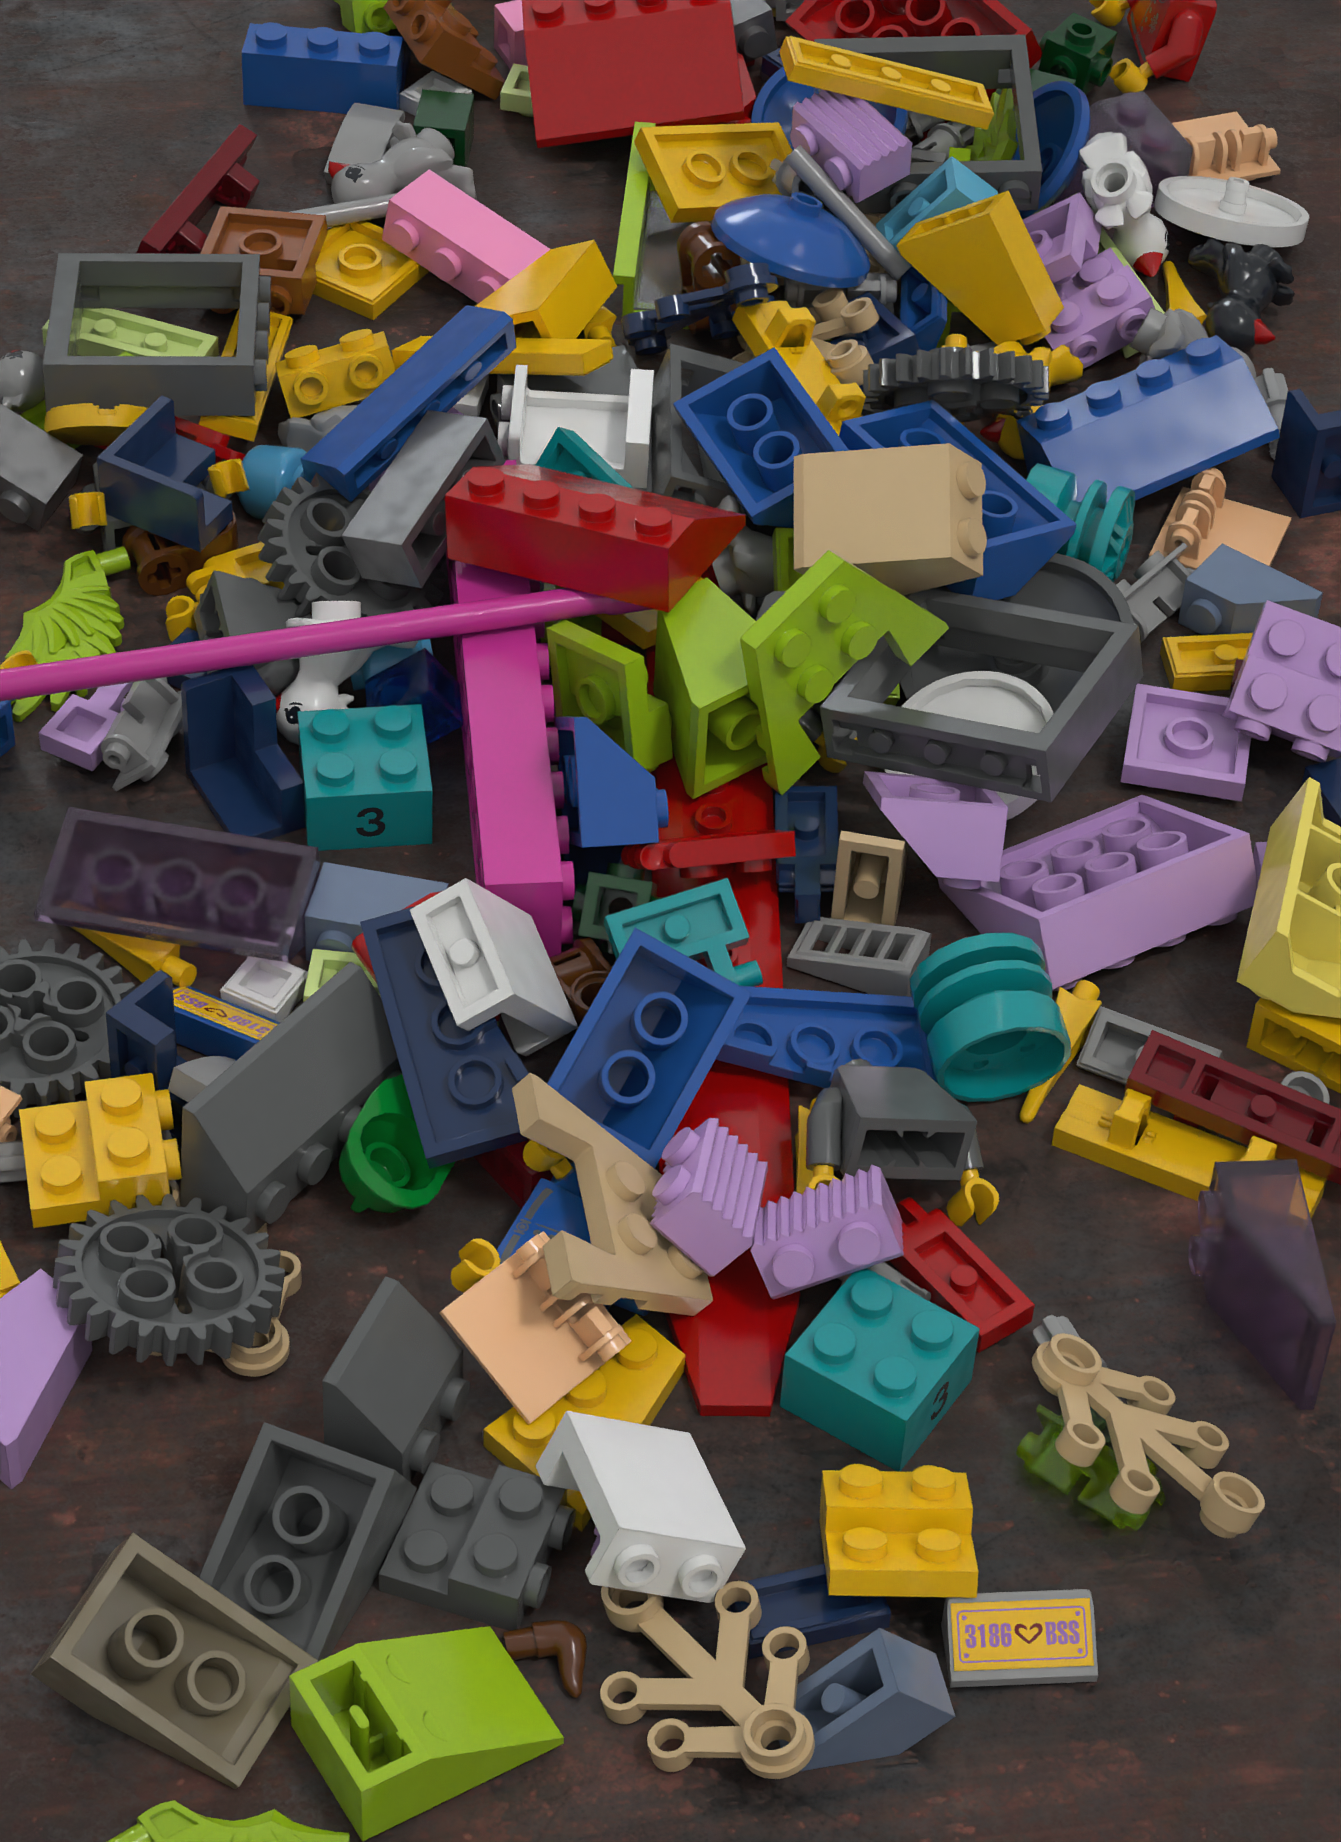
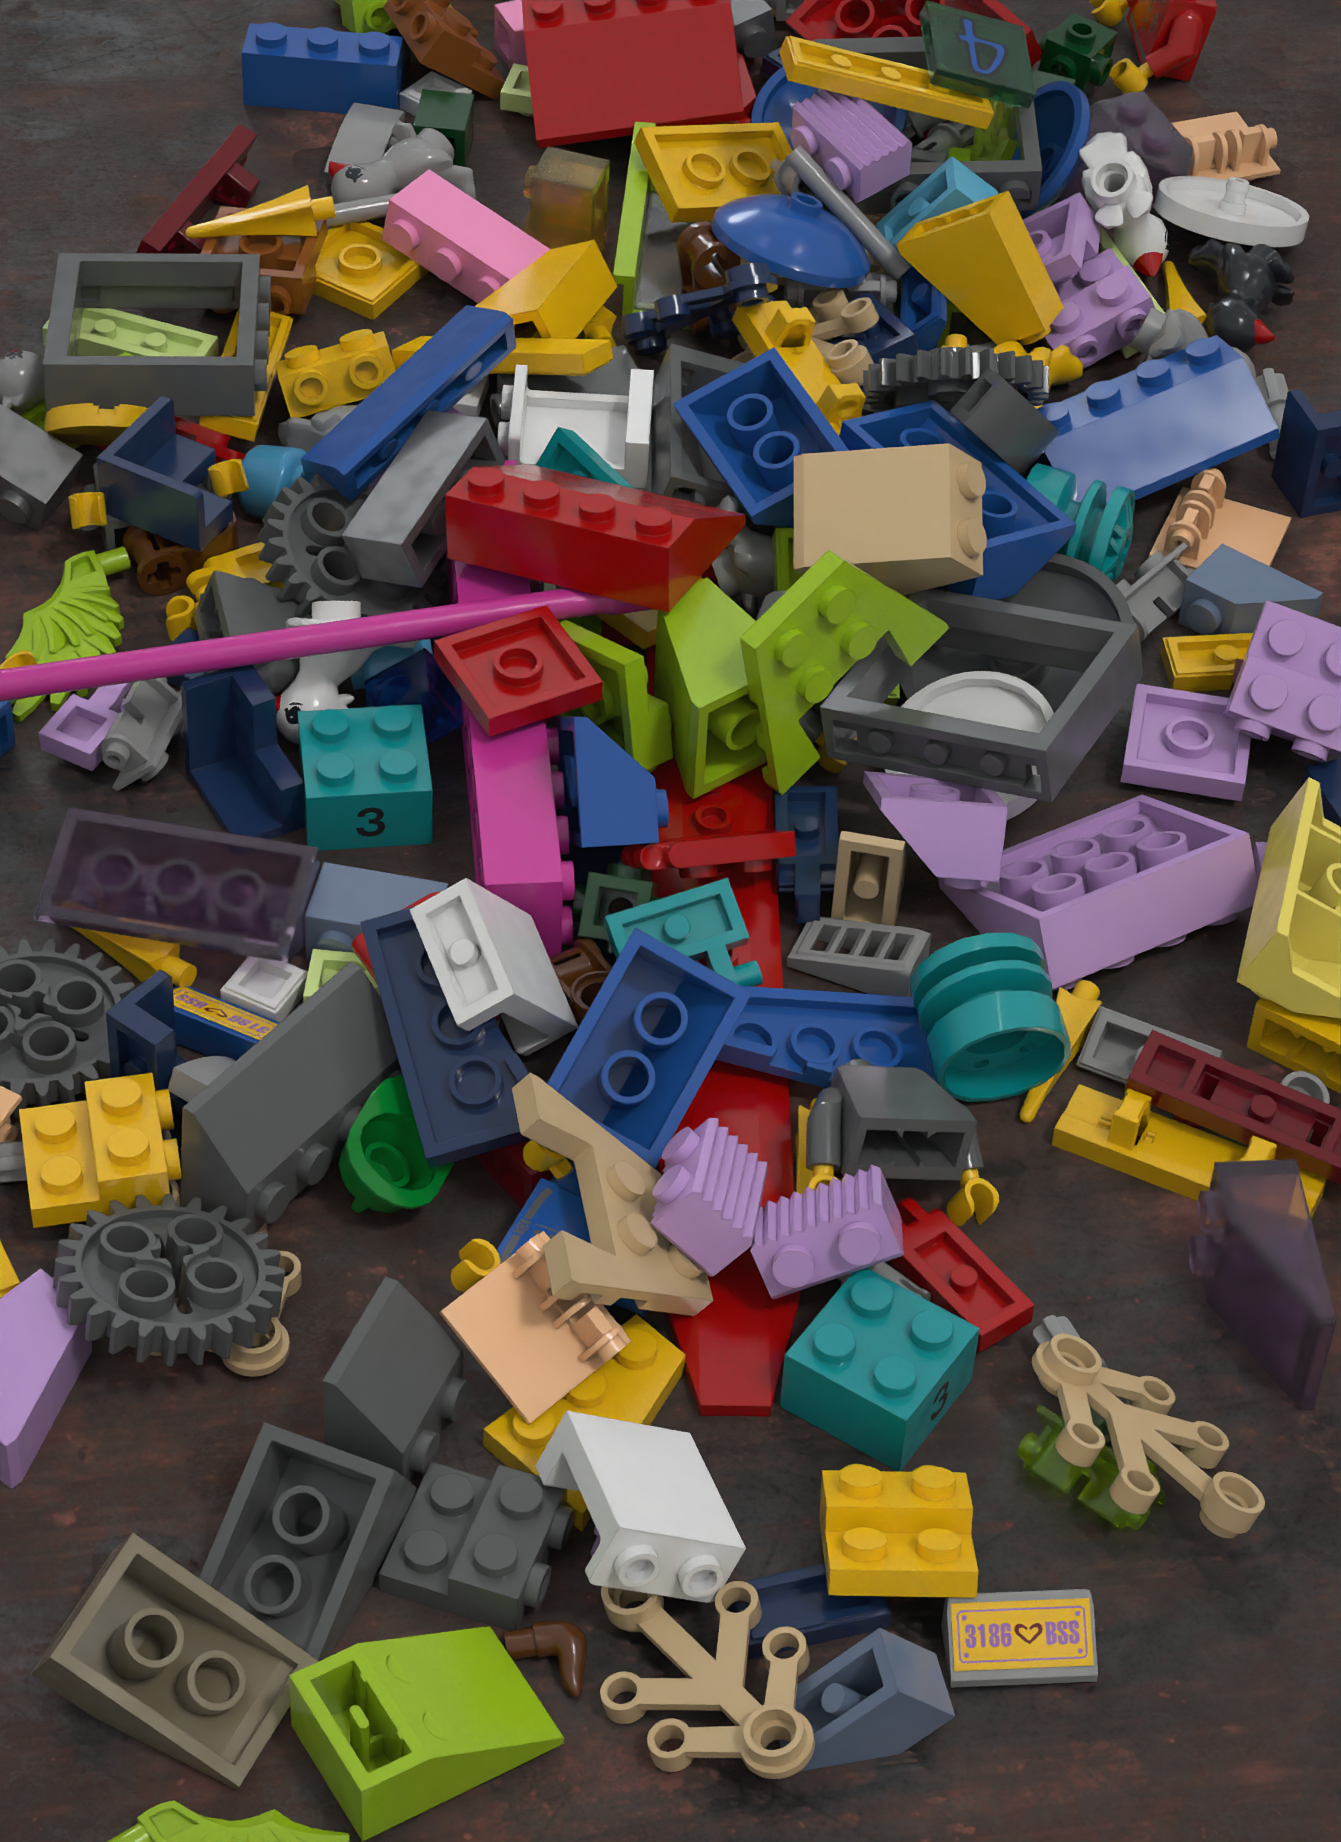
none -> yellow piece [185,185,336,239]
none -> red plate [434,605,603,737]
none -> clear yellow brick [523,146,610,255]
none -> clear green tile [919,0,1036,109]
none -> dark grey brick [949,367,1060,476]

